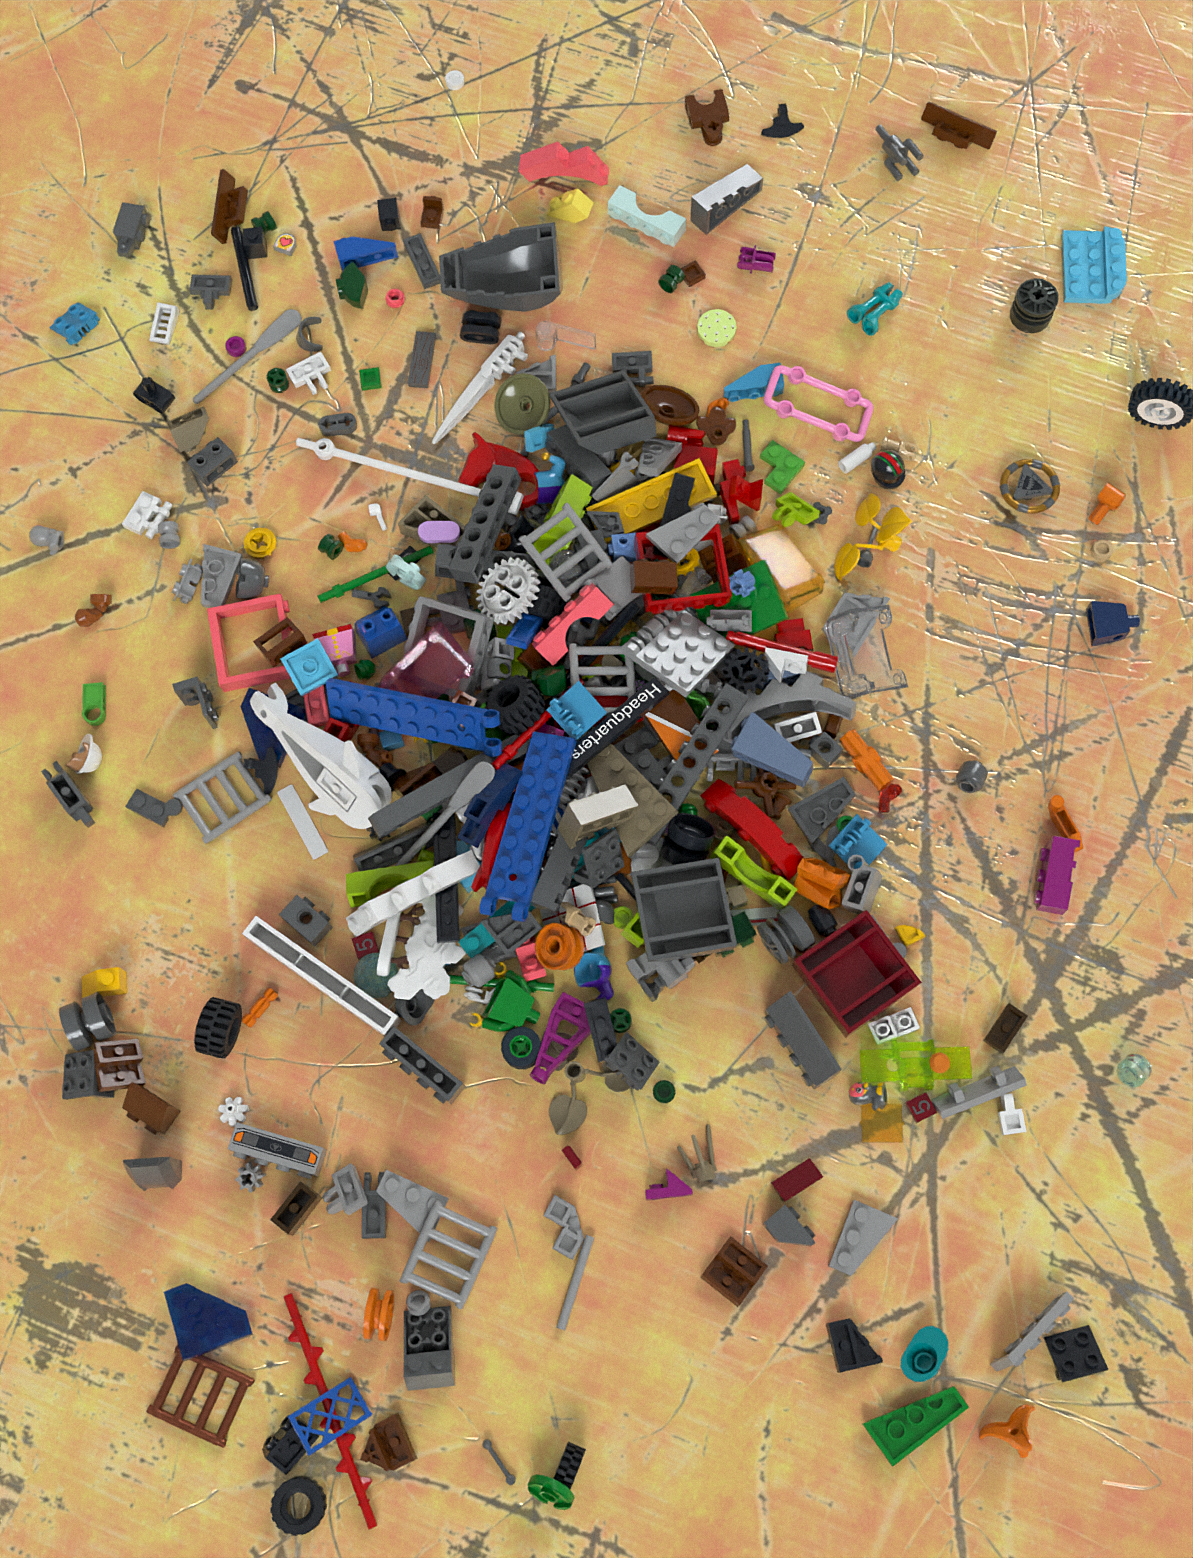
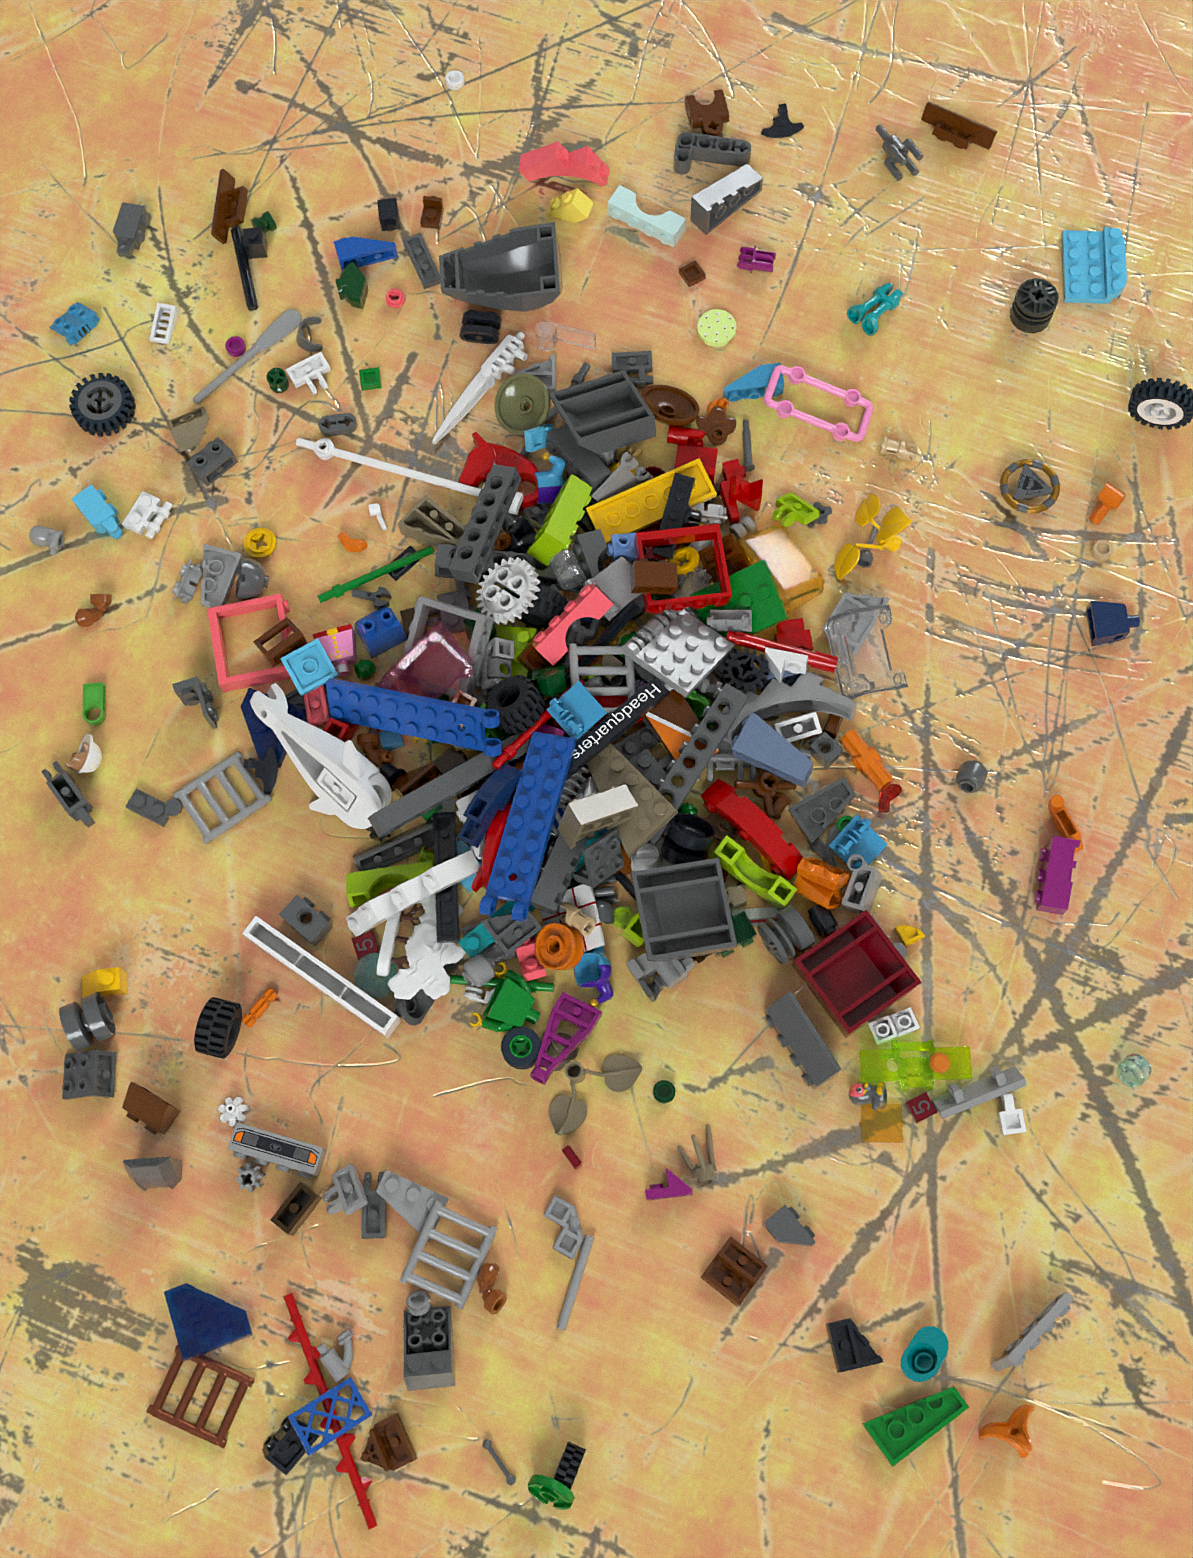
reddish brown slope [94,1039,146,1092] -> none
black beam [133,377,175,414] -> none
light grey wheel [158,521,180,549] -> none
dark grey hinge [189,274,232,310] -> none
black tyre [270,1476,327,1536] -> none
tile [273,233,297,256] -> none
white sticker [277,785,328,860] -> none
dark green wheel [318,534,344,560] -> none
orange wheel [363,1288,395,1341] -> none
dark grey brick [379,1026,466,1104] -> none
light aqua plate [386,554,426,590] -> none
light grey piece [395,761,495,866] -> none
dark grey tile [408,331,436,388] -> none
lavender tile [418,521,460,543] -> none
blue tile [506,613,543,649] -> none
light grey bar [519,503,614,602] -> none
black hinge [584,997,618,1063] -> none
dark grey piece [587,511,624,538] -> none
dark grey hinge [604,1032,660,1091] -> none
dark green wheel [610,1008,632,1033] -> none
light grey wing [639,437,682,477] -> none
light grey wing [645,505,720,564] -> none
dark green wheel [658,265,685,293] -> none
medium blue gear [729,569,756,598] -> none
bright green plate [760,440,805,495] -> none
dark red slope [771,1158,823,1203] -> none
light grey wing [828,1200,898,1276] -> none
white cylinder [838,442,876,474] -> none
black helmet [871,450,905,490] -> none
dark brown plate [983,1003,1028,1054] -> none
black hinge [1043,1325,1109,1383] -> none
none -> wheel [69,373,136,437]
none -> medium azure hinge [71,484,123,539]
none -> light grey plant [316,1329,354,1382]
none -> dark orange arm [477,1263,507,1315]
none -> dark grey beam [674,132,751,175]

